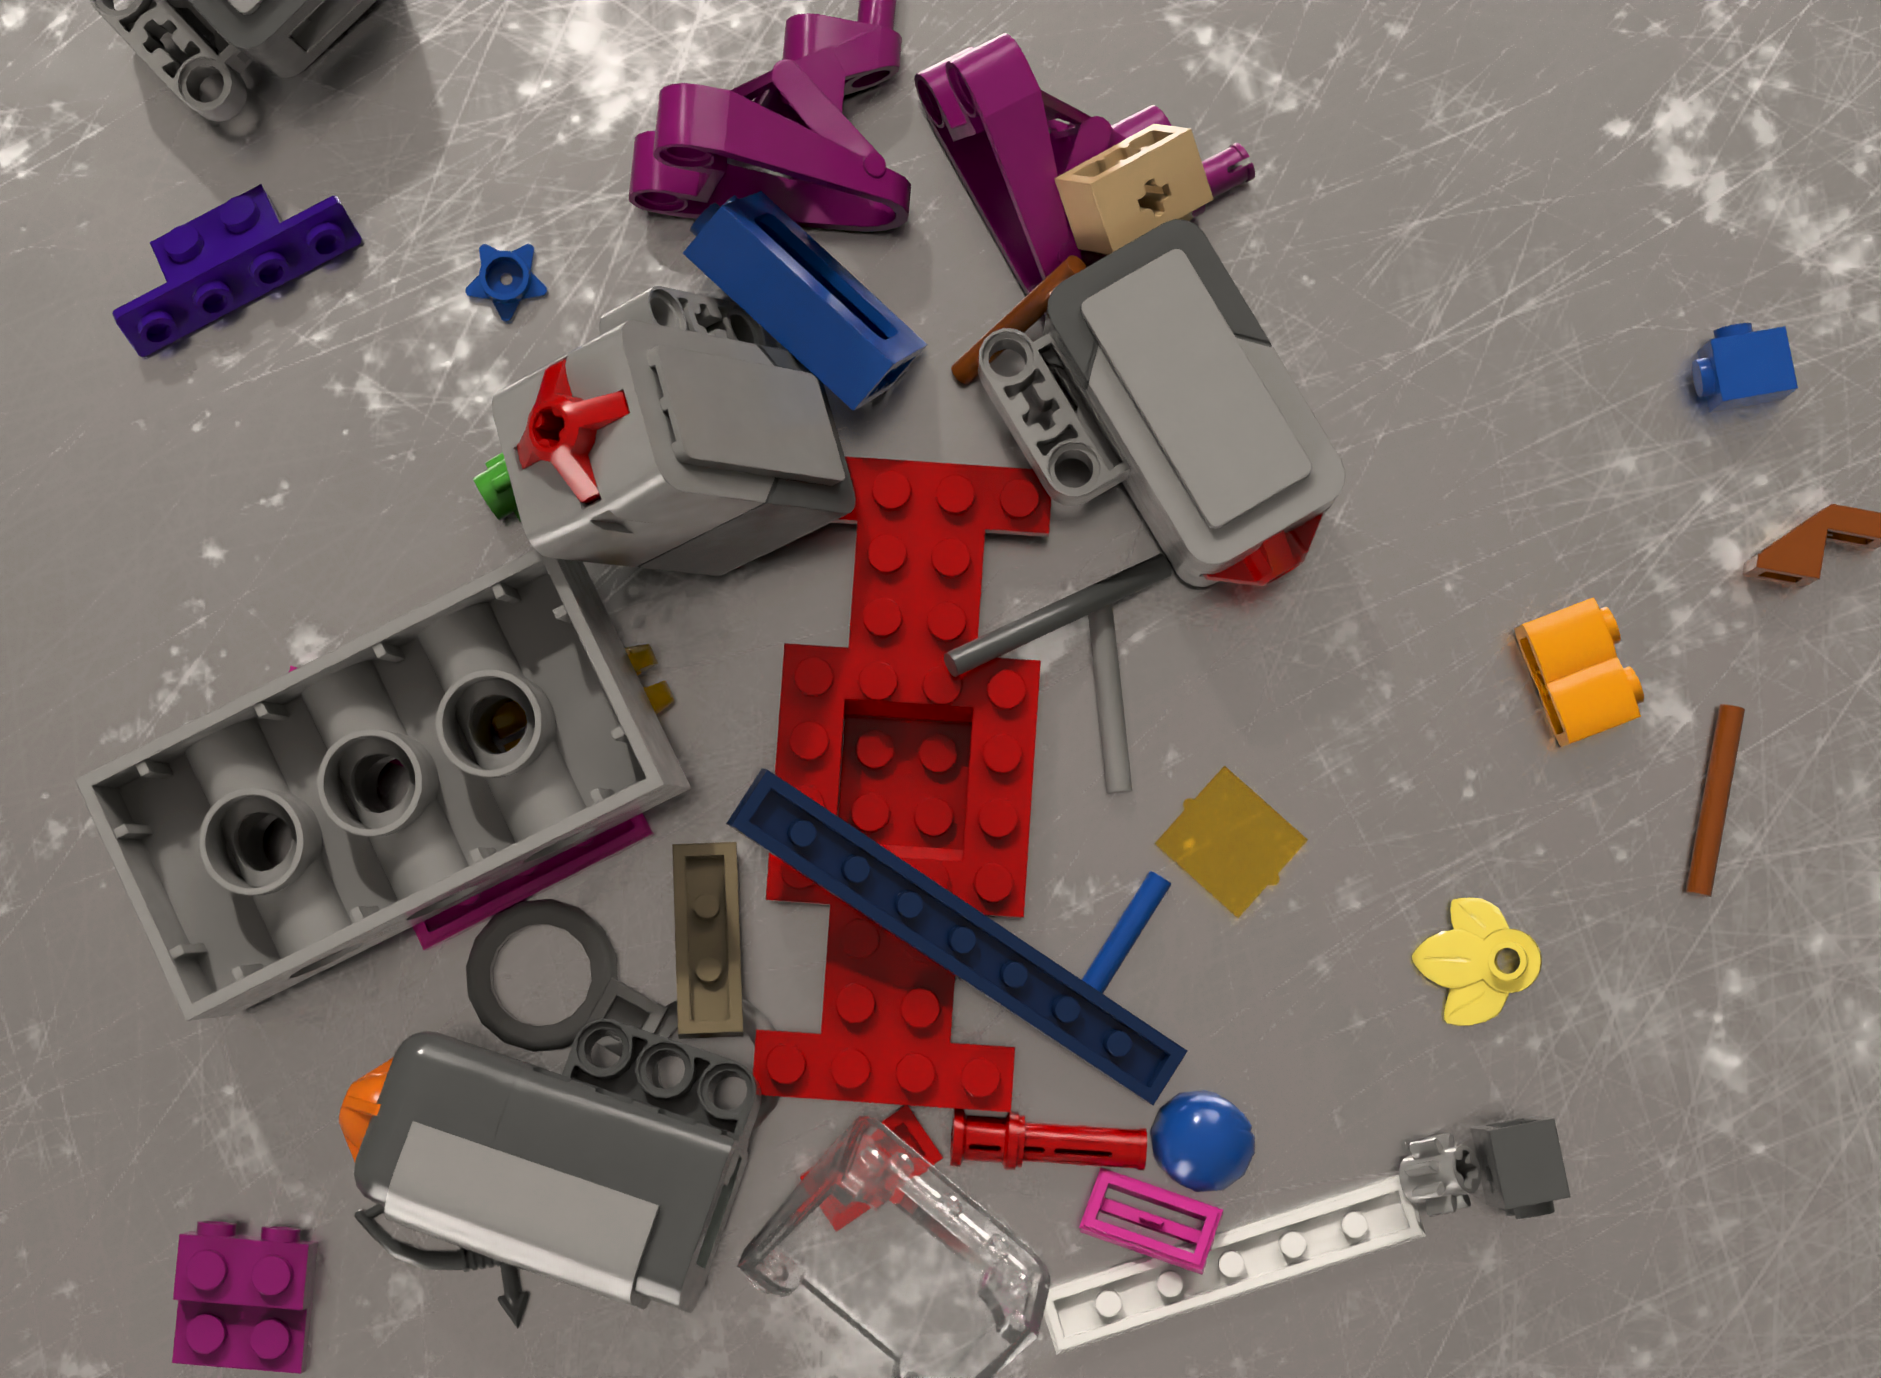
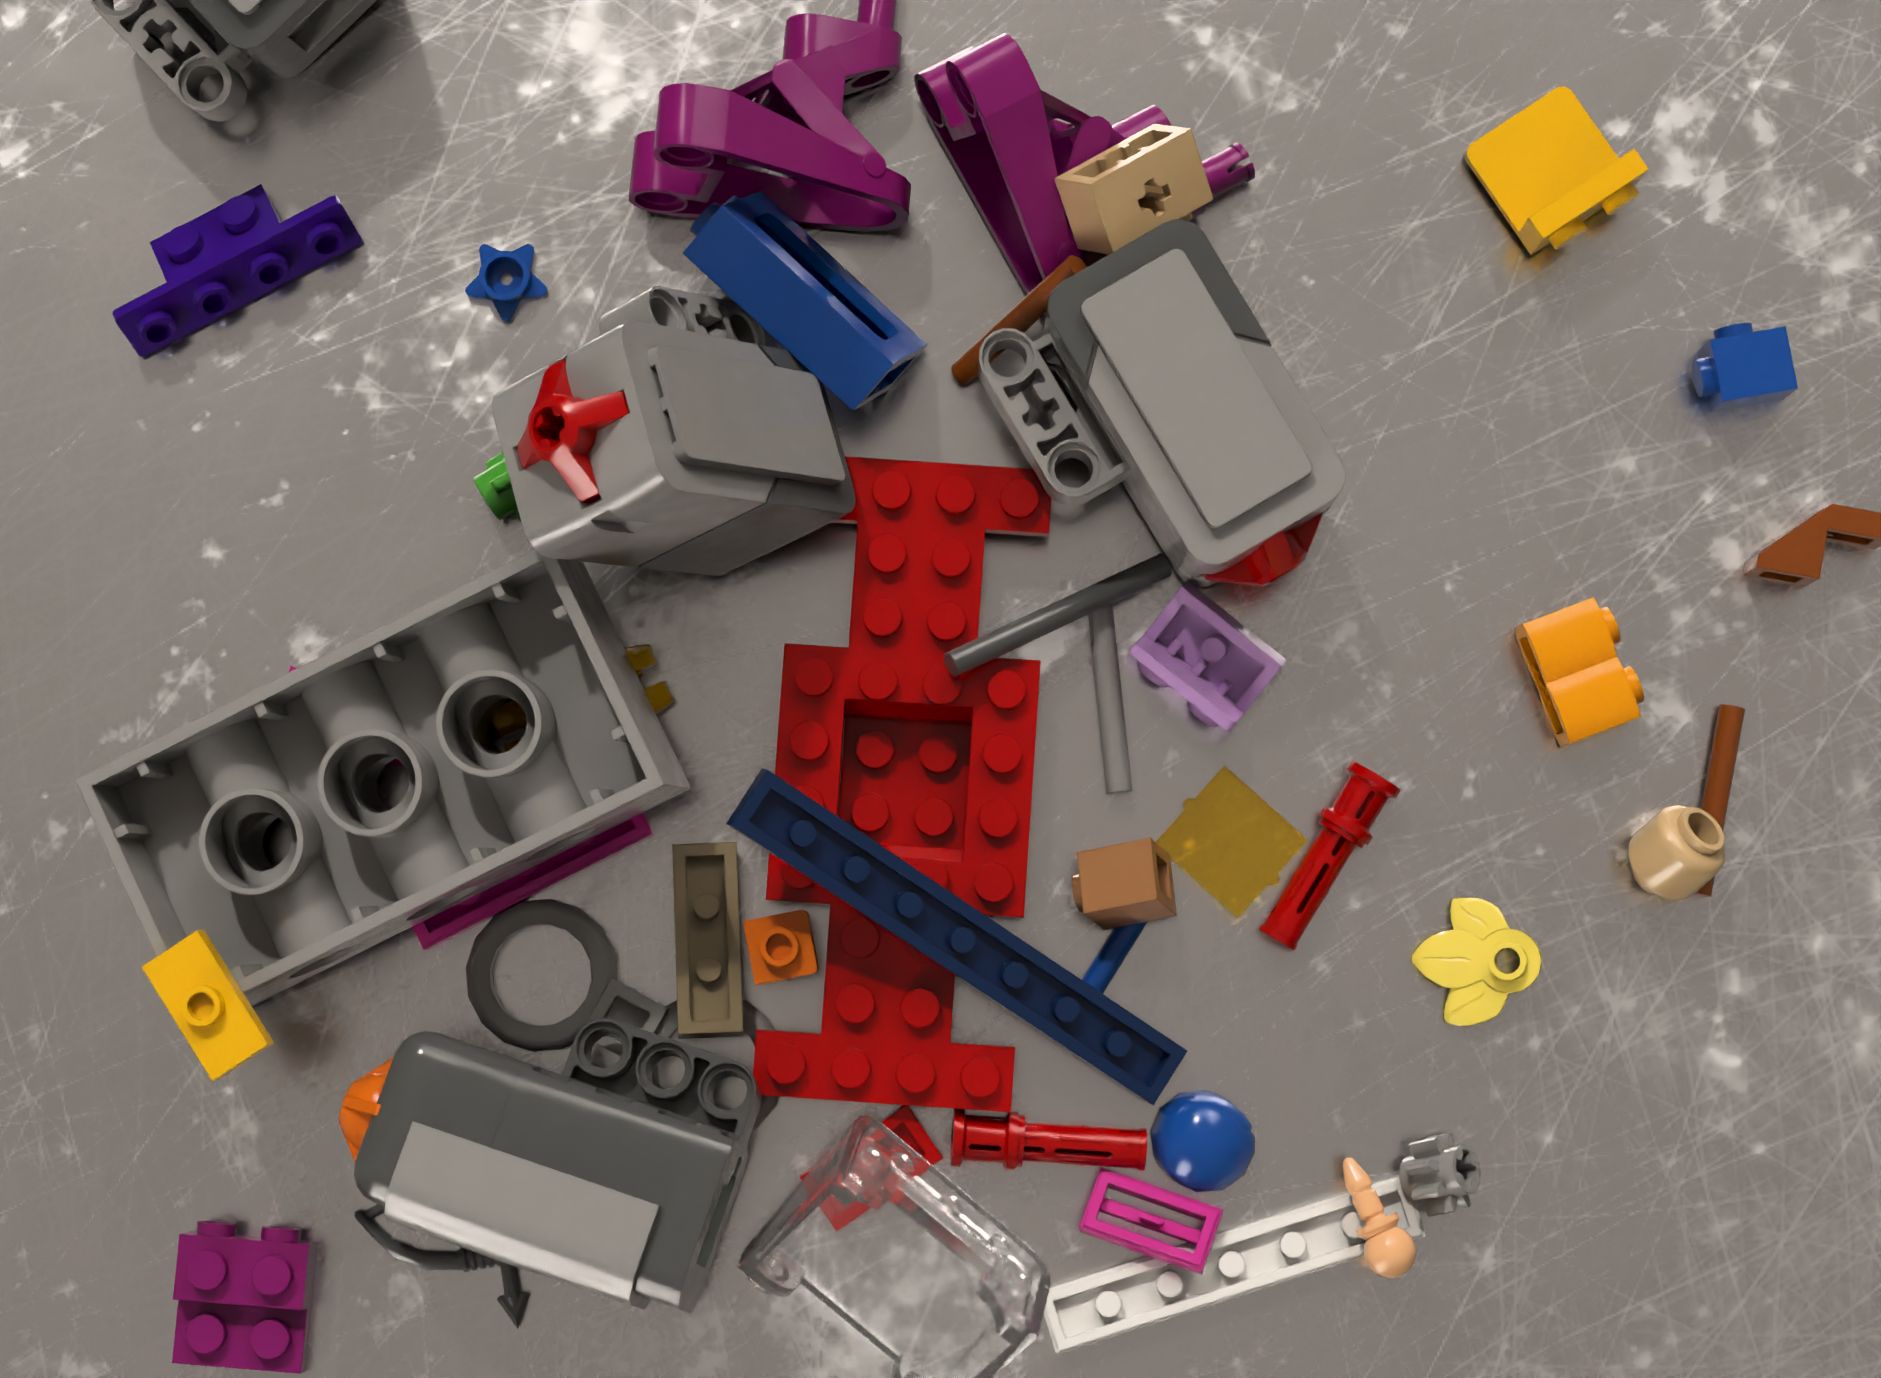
dark grey brick [1471,1116,1571,1219] -> none
none -> yellow plate [142,930,274,1081]
none -> orange bracket [743,910,819,985]
none -> medium nougat brick [1072,837,1177,930]
none -> lavender bracket [1129,581,1287,732]
none -> red pin [1259,761,1401,951]
none -> light nougat bar [1342,1158,1416,1278]
none -> yellow bracket [1465,87,1649,255]
none -> tan head [1628,805,1725,901]

